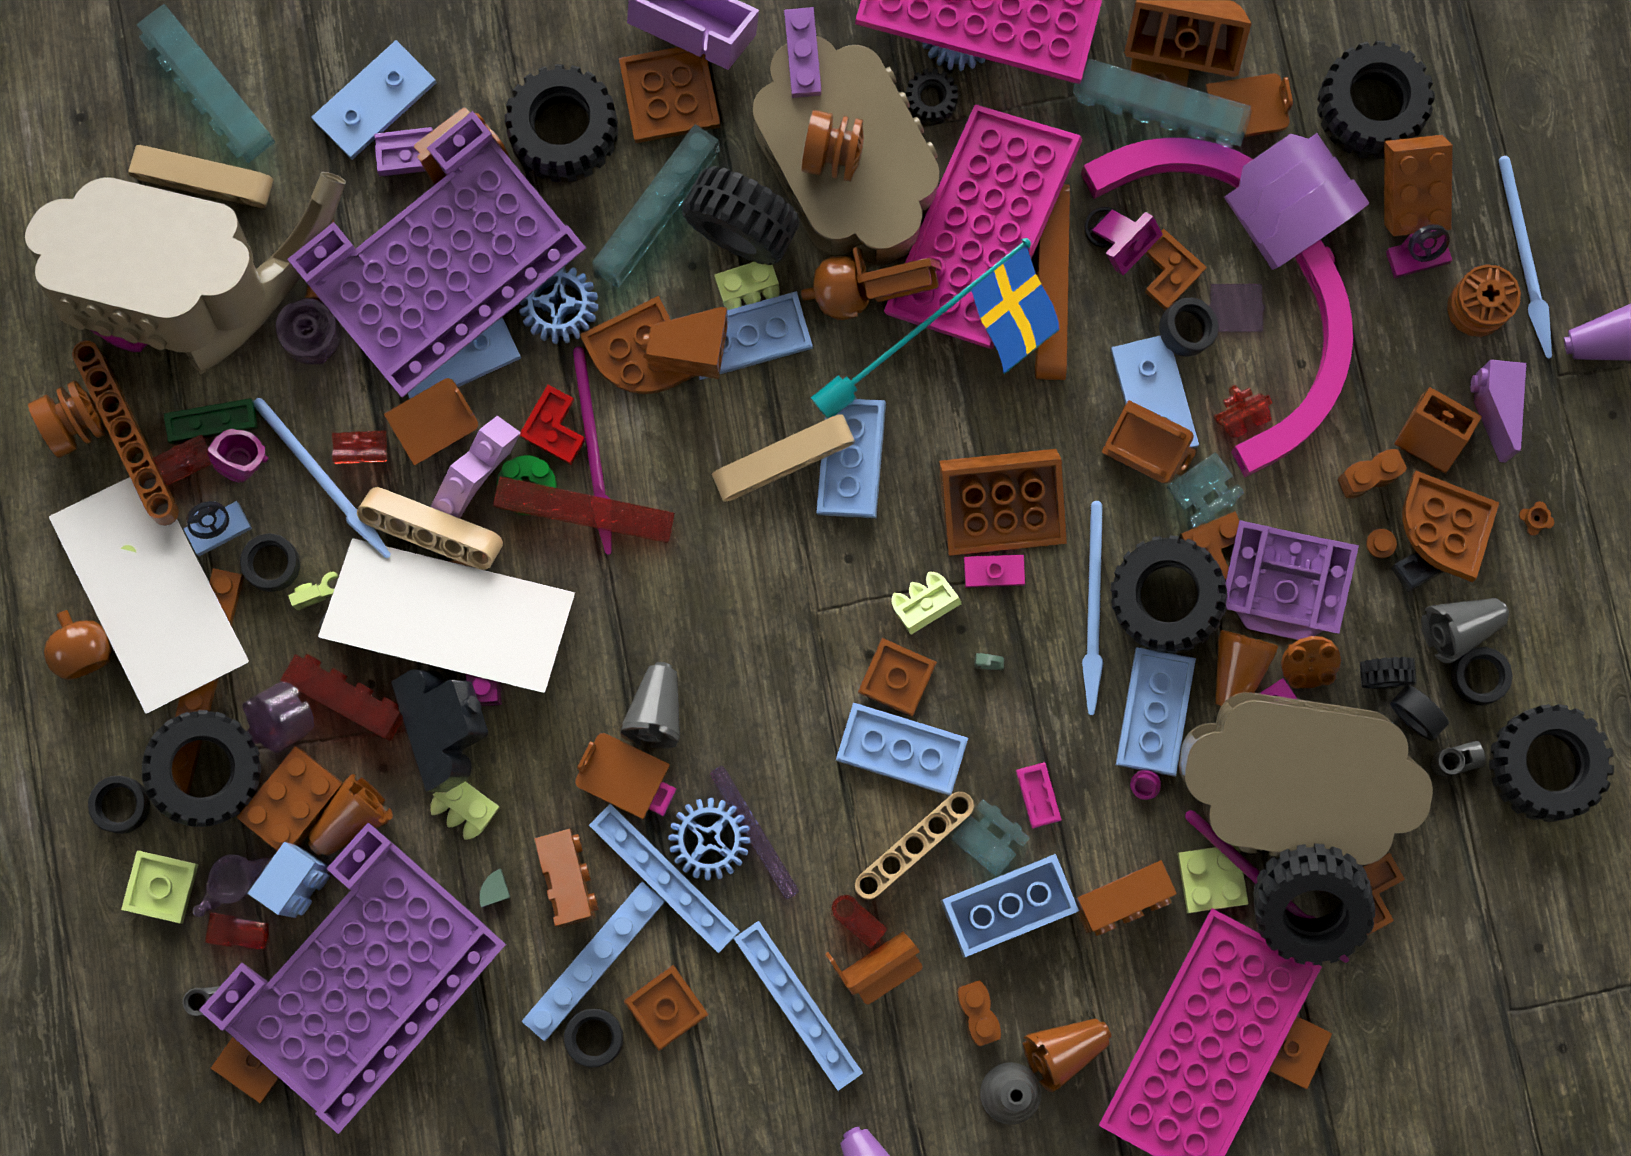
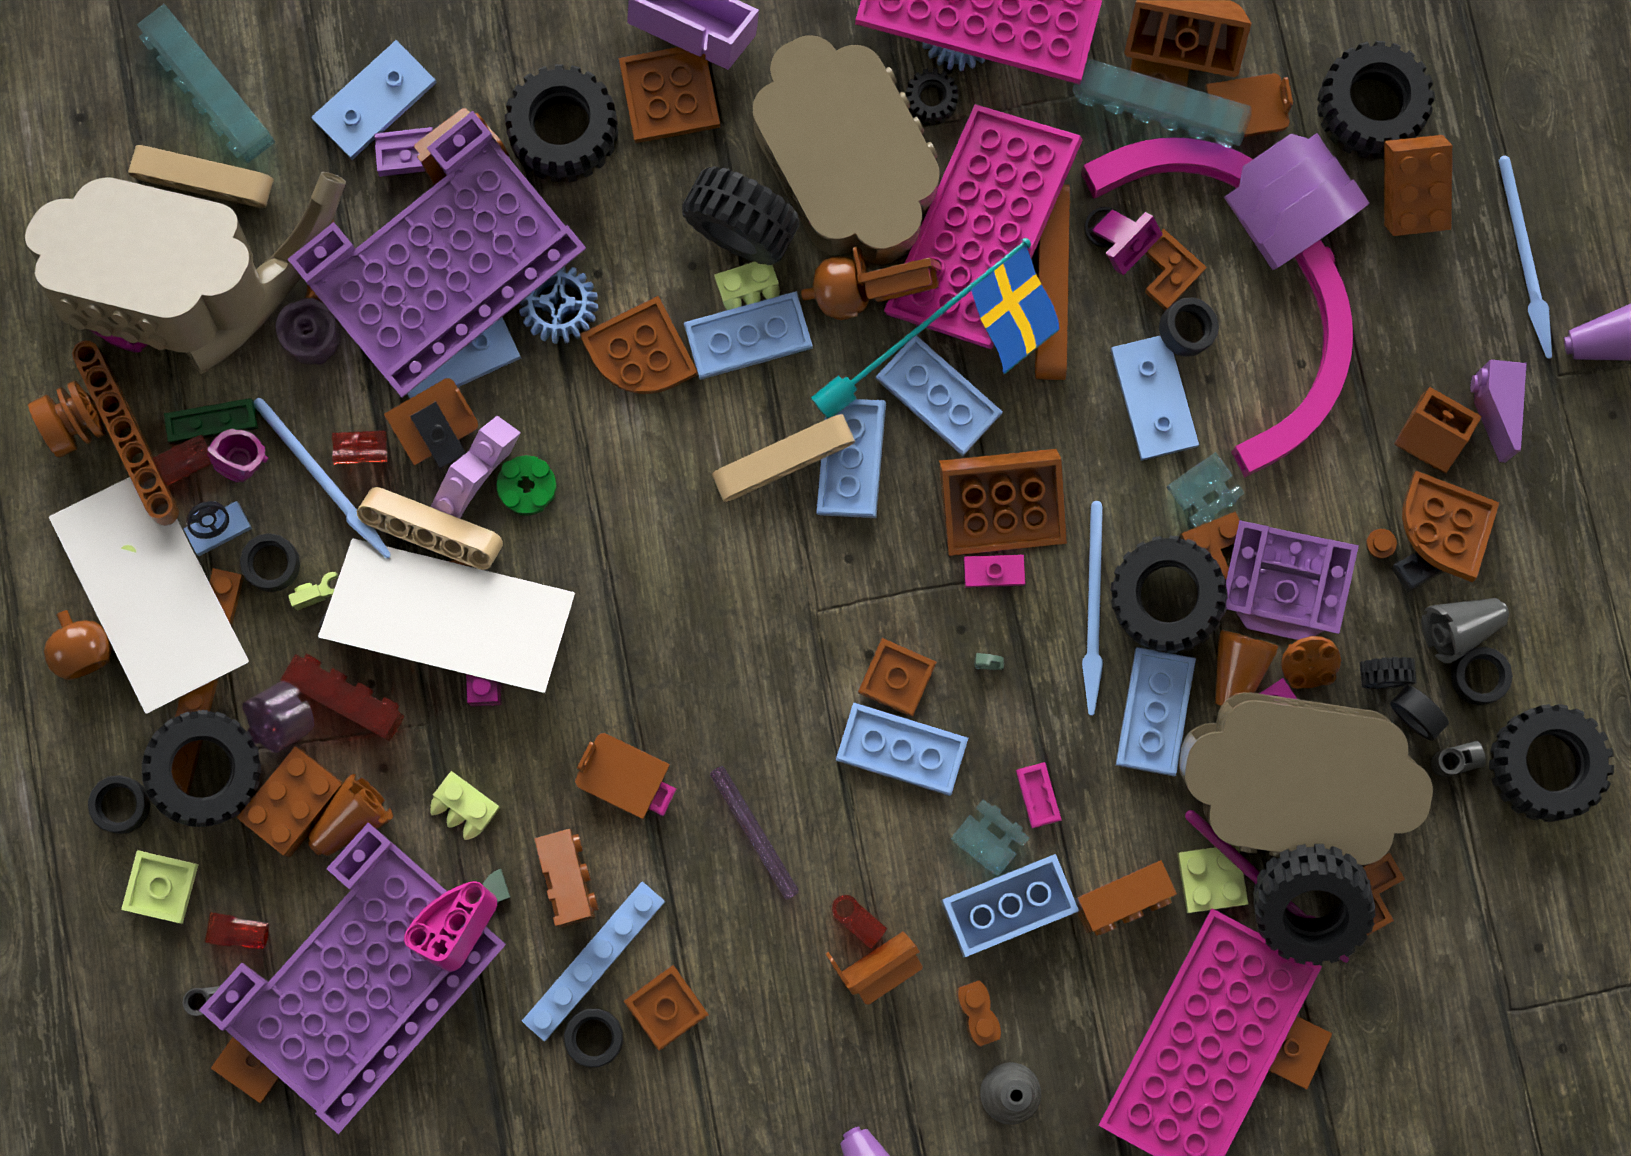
clear purple piece [192,854,273,918] -> none
light blue brick [248,842,330,918] -> none
black brick [391,669,488,792] -> none
clear red plate [493,476,675,543] -> none
red plate [519,385,585,465] -> none
magenta piece [573,346,612,555] -> none
light blue plate [589,804,740,953] -> none
clear light blue brick [592,124,720,288] -> none
dark grey cone [620,662,680,749] -> none
dark orange slope [642,307,729,379] -> none
light blue gear [668,798,750,880] -> none
light blue plate [734,921,863,1091] -> none
medium lavender plate [784,7,821,98] -> none
dark orange wheel [801,110,865,182] -> none
tan beam [855,792,974,900] -> none
yellowish green plate [892,572,961,634] -> none
dark orange cone [1023,1018,1111,1092] -> none
dark orange piece [1102,400,1196,484] -> none
magenta plate [1130,770,1161,800] -> none
clear purple piece [1209,284,1265,332] -> none
clear red hips [1214,385,1272,438] -> none
dark orange brick [1337,449,1407,498] -> none
magenta piece [1386,224,1452,279] -> none
dark orange wheel [1447,264,1521,337] -> none
dark orange plate [1519,501,1554,536] -> none
none -> dark pink beam [404,881,497,972]
none -> black plate [410,402,466,468]
none -> light blue plate [876,335,1003,456]

